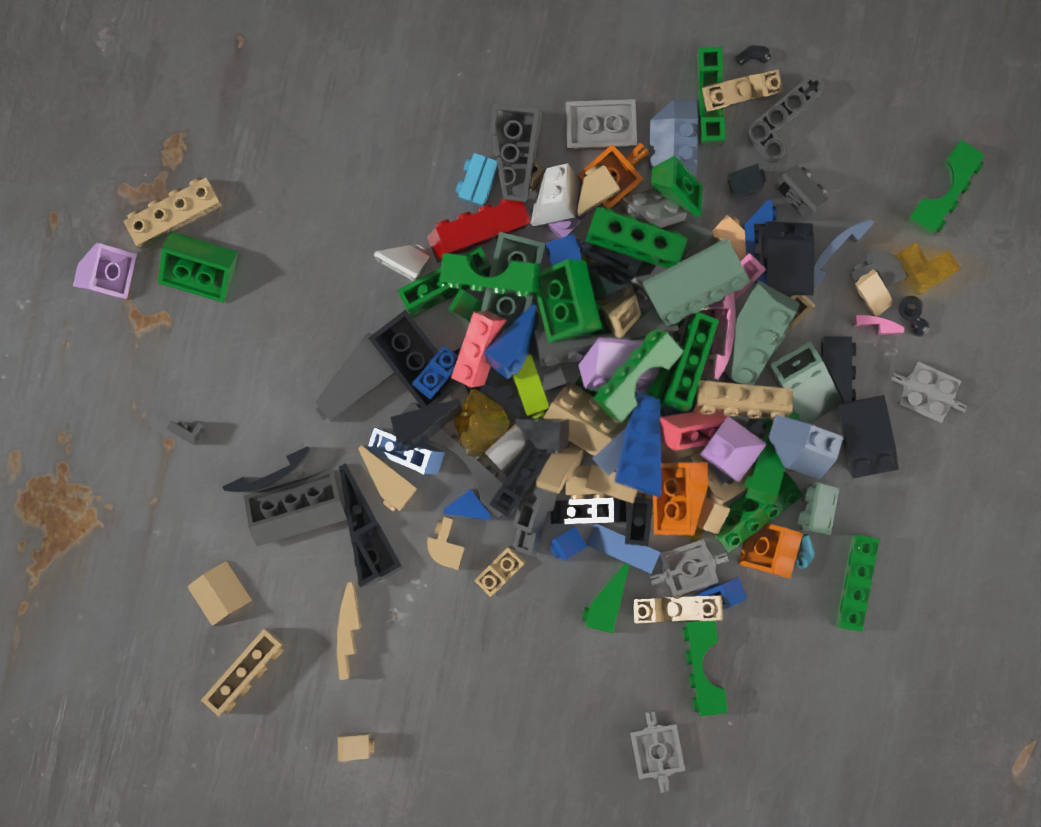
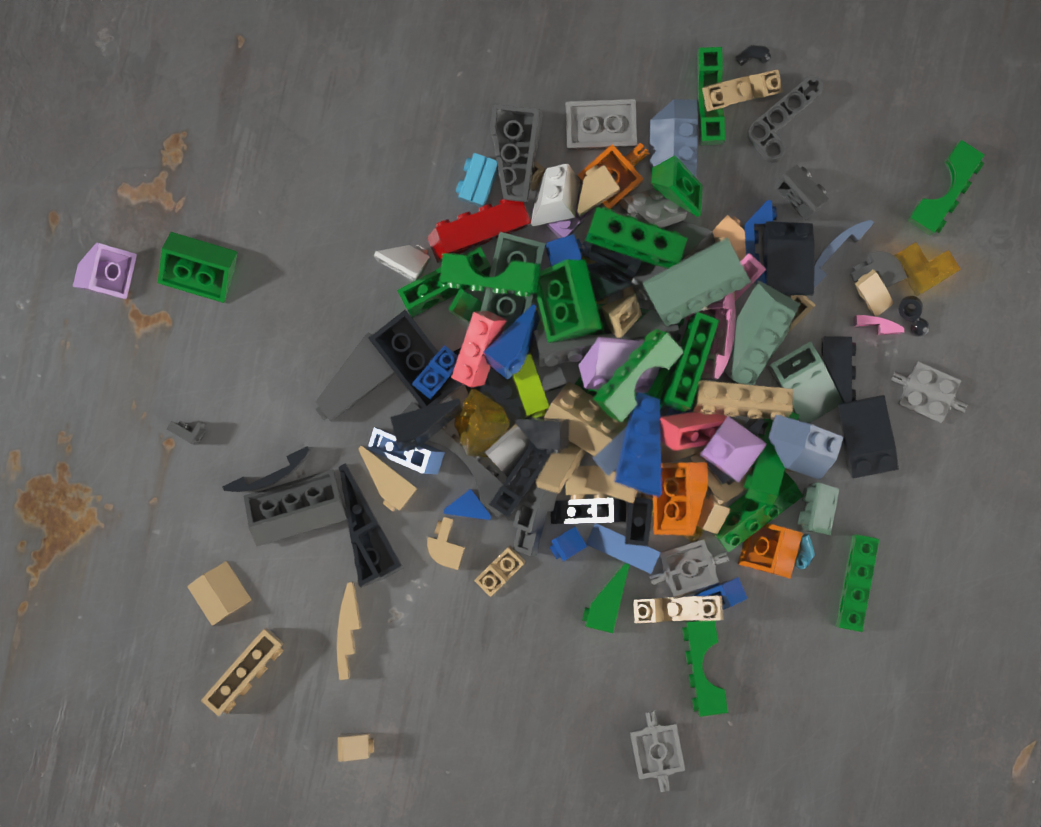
tan brick [123,177,222,248] -> none
black slope [727,164,766,200] -> none

